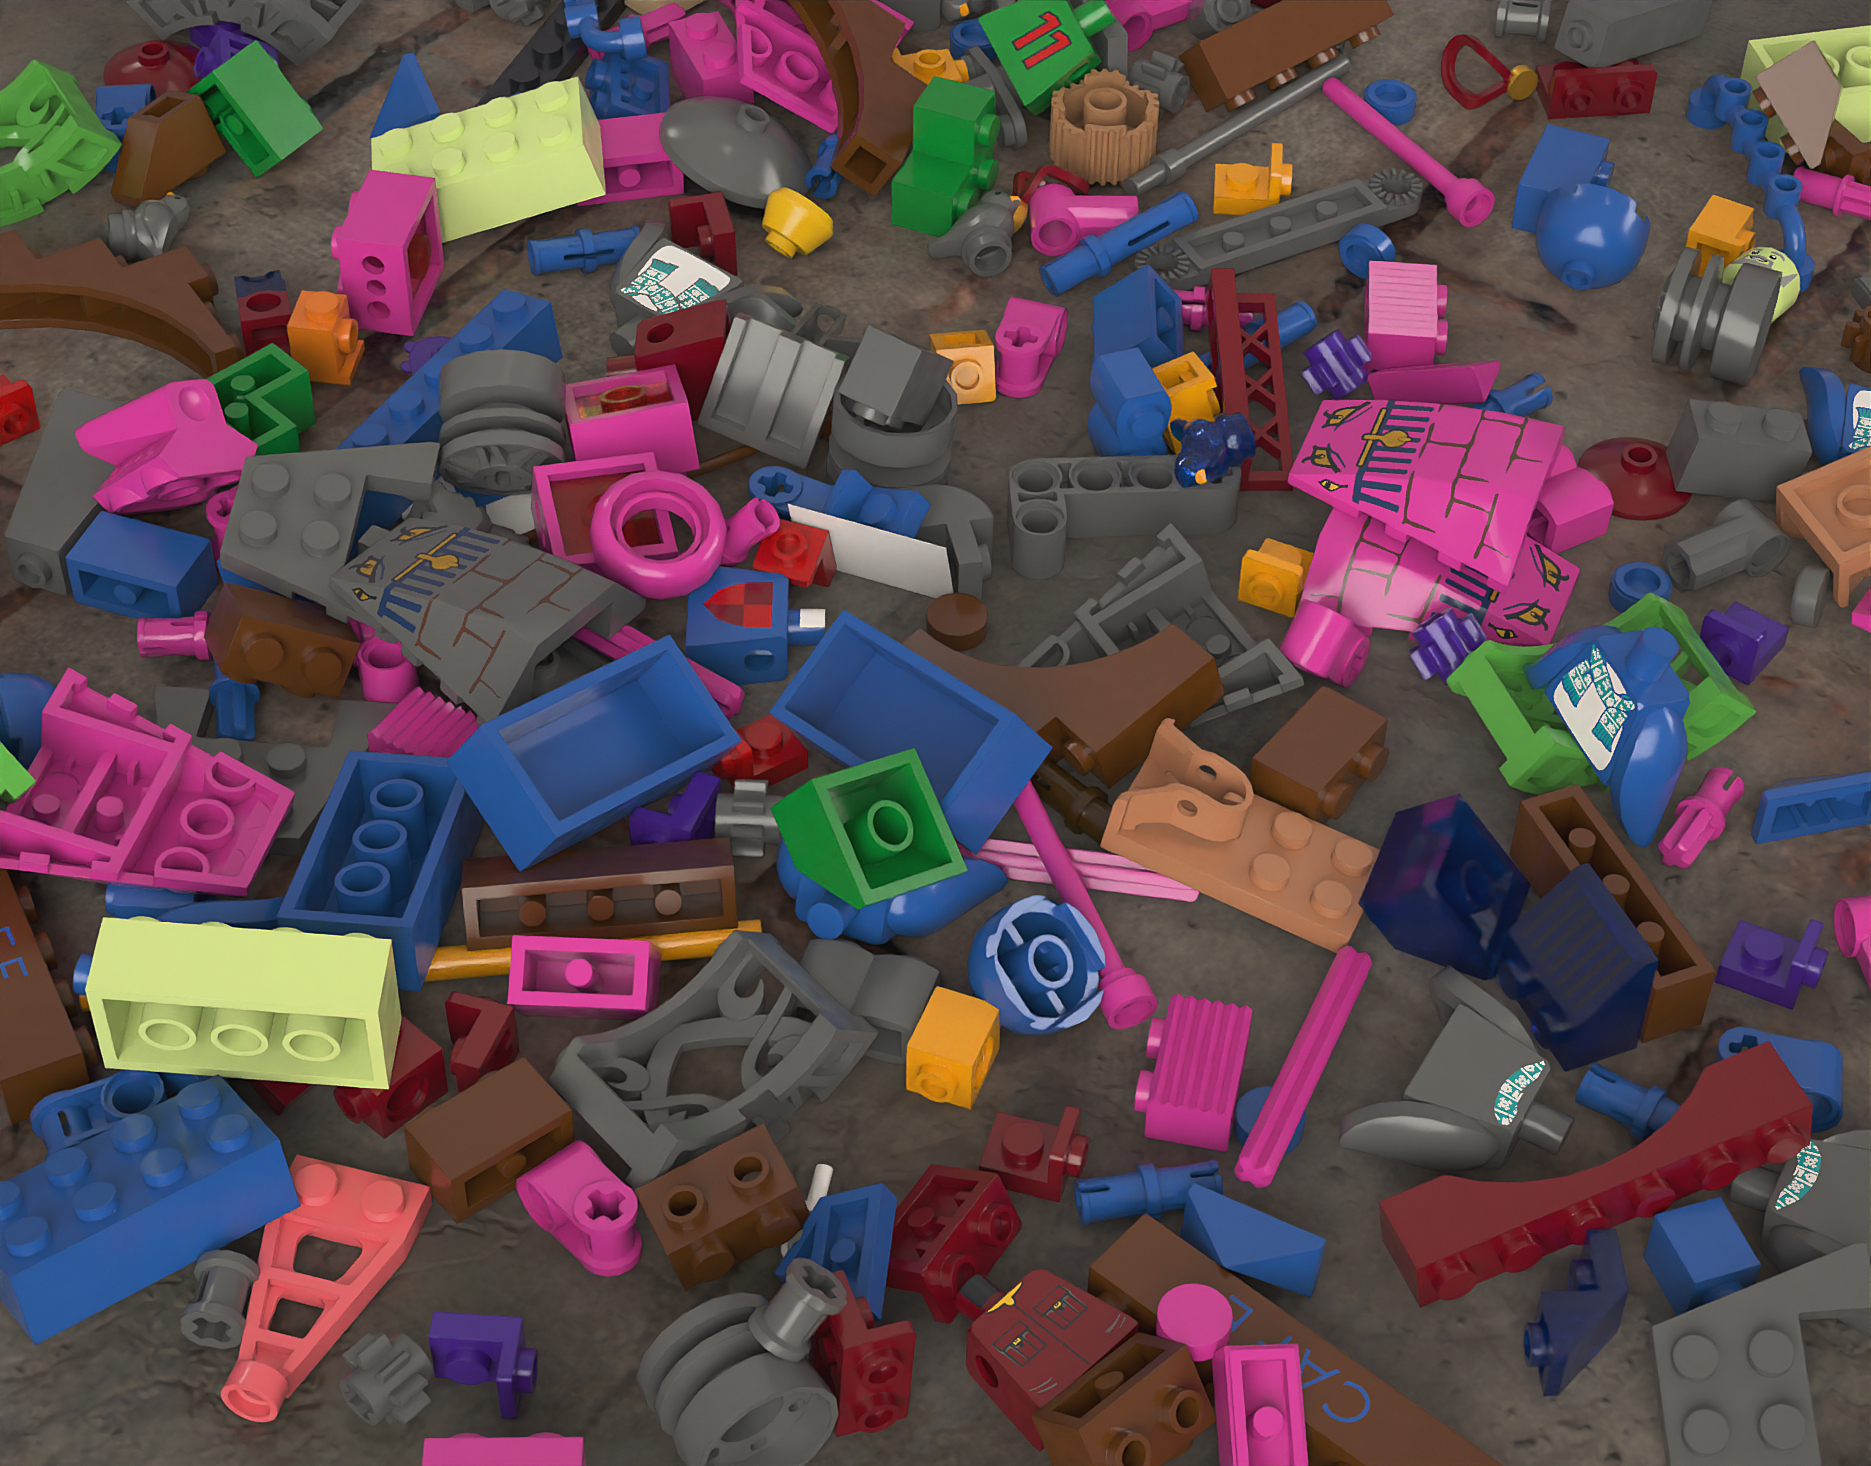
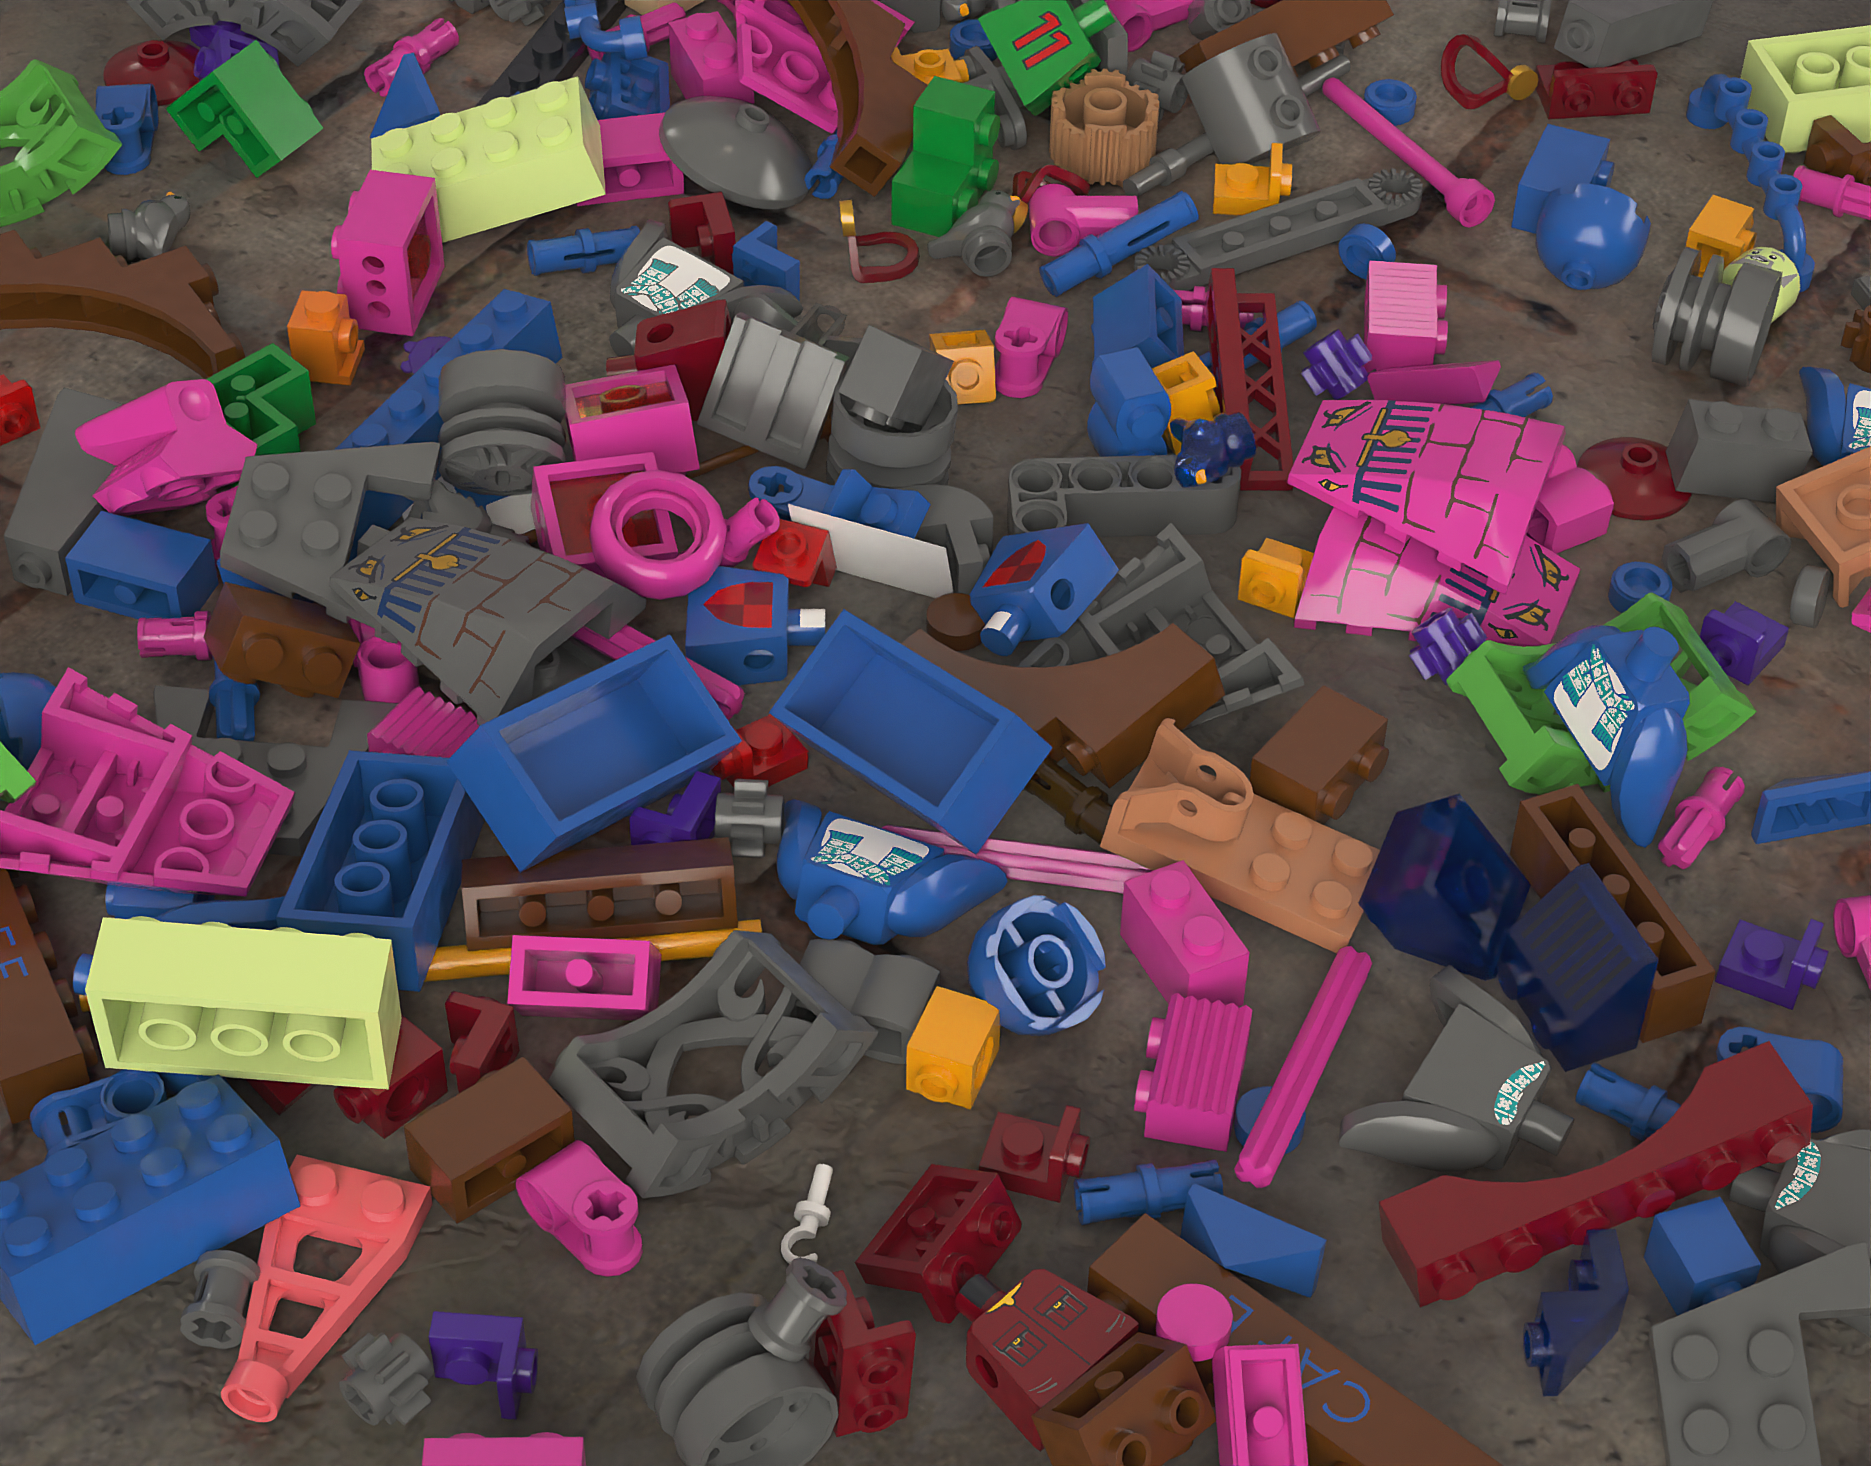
reddish brown slope [110,90,226,207] -> none
dark red leg [234,270,292,357] -> none
reddish brown brick [634,1123,810,1291] -> none
yellow cone [762,187,833,259] -> none
green slope [770,748,968,910] -> none
blue wing [774,1183,897,1322] -> none
dark pink piece [1013,780,1158,1029] -> none
dark pink piece [1279,598,1371,688] -> none
slope [1752,40,1843,169] -> none
none -> dark pink pin [364,18,459,97]
none -> blue bracket [732,221,800,302]
none -> dark red piece [839,200,920,283]
none -> blue torso [970,523,1119,656]
none -> dark pink brick [1120,860,1250,1007]
none -> dark grey brick [1181,33,1321,165]

